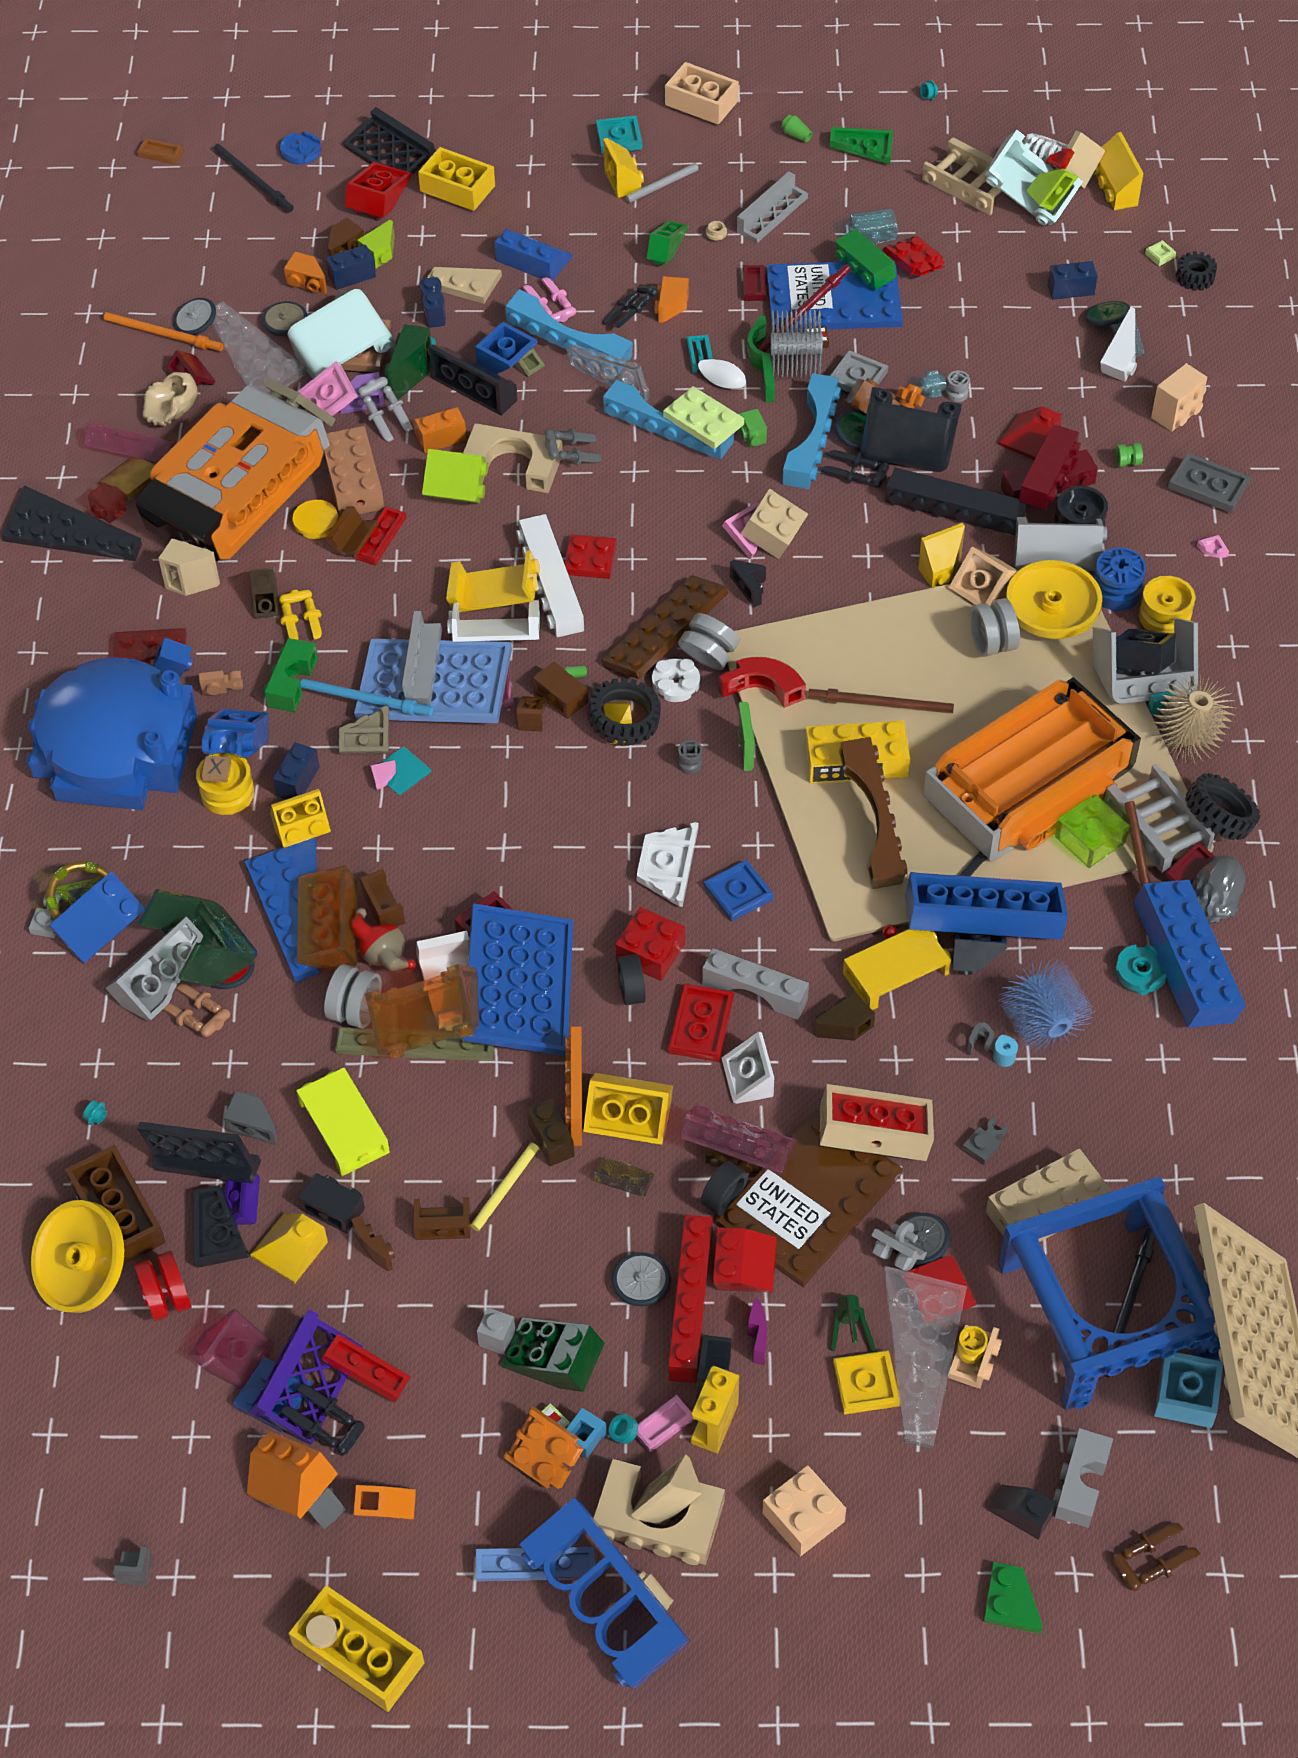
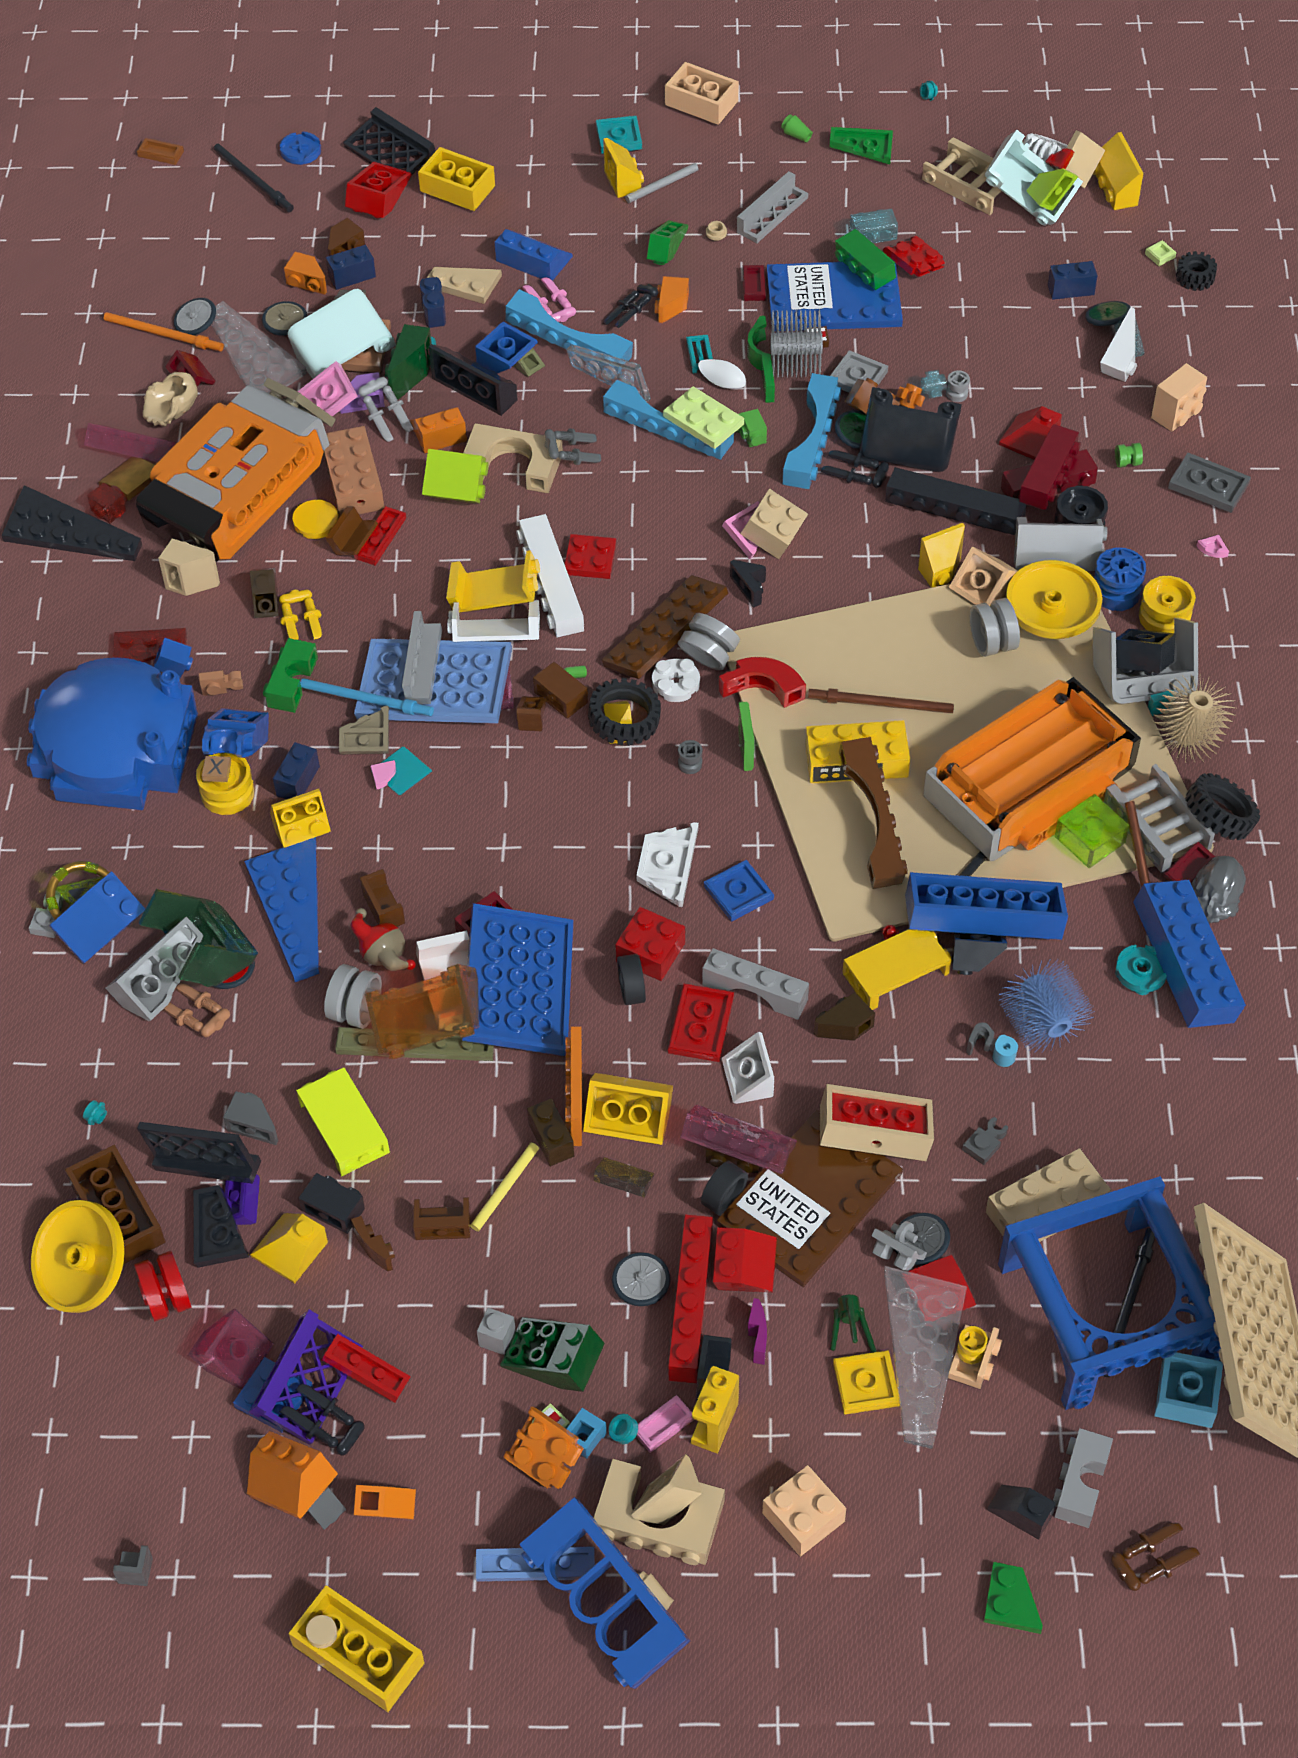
clear orange slope [297,865,357,971] -> none
lime slope [358,220,395,268] -> none
dark red bar [757,264,851,352] -> none

